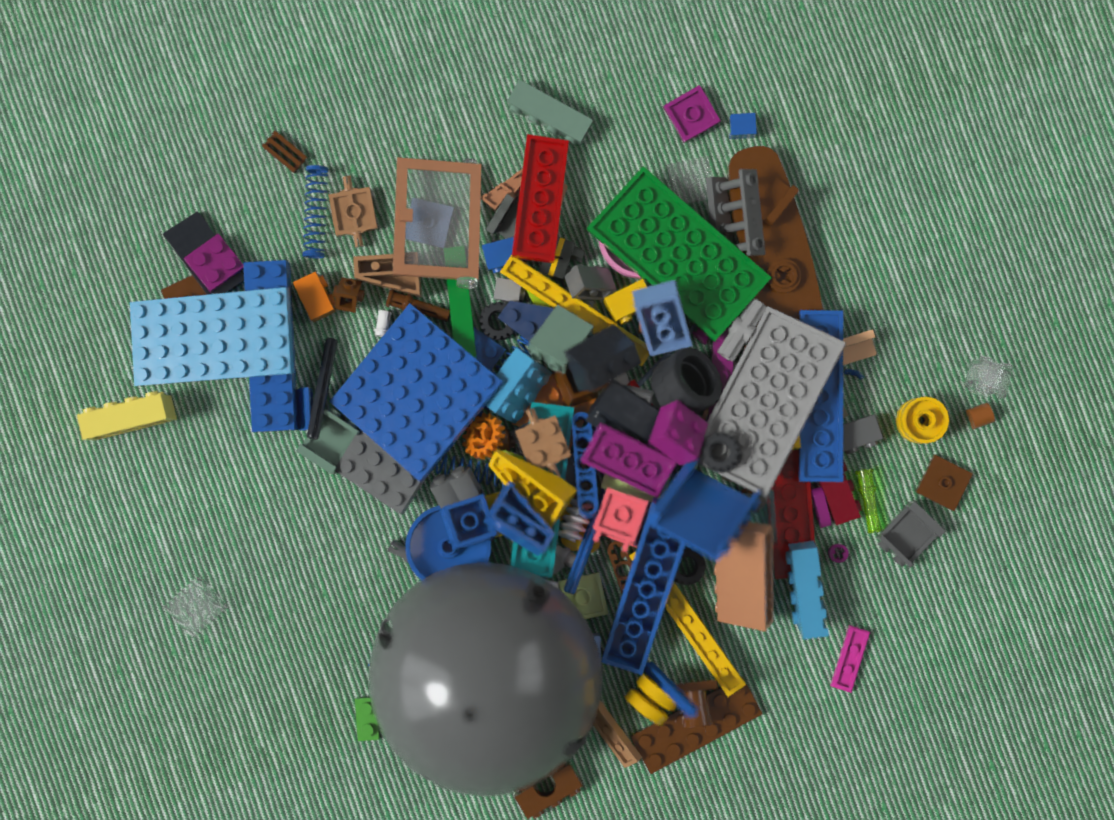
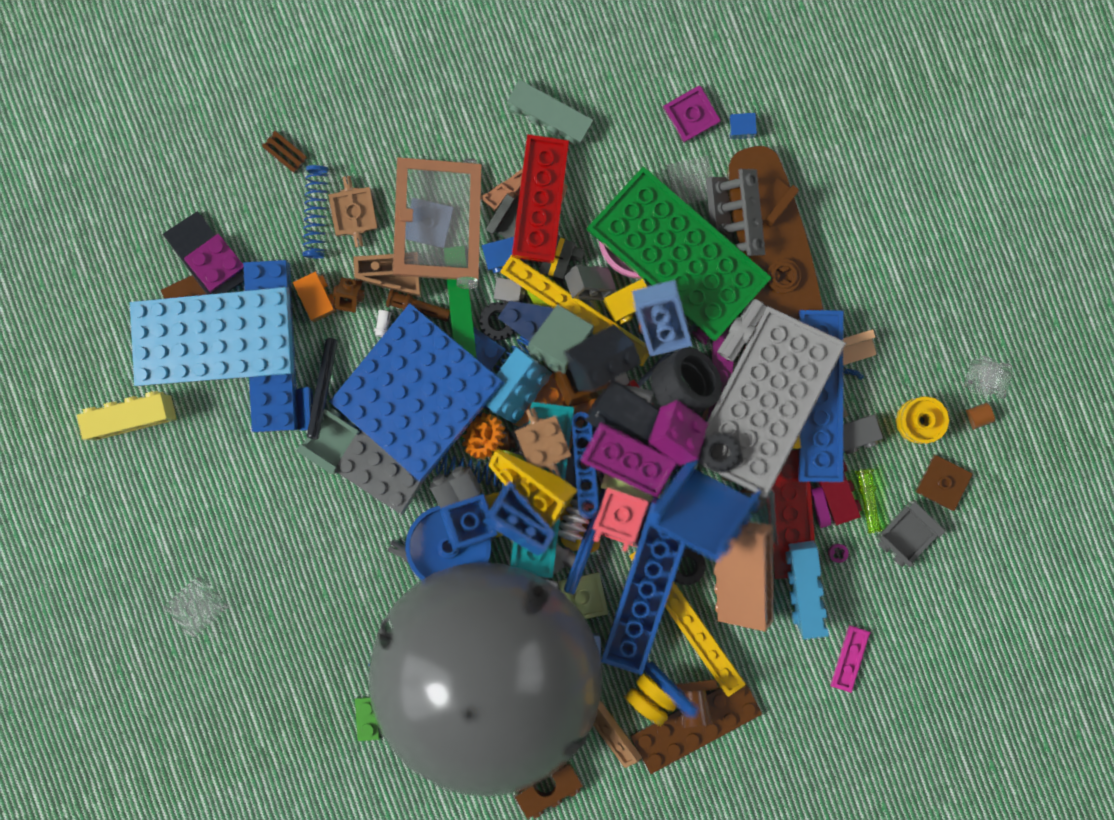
reddish brown beam [607,541,632,593] -> none

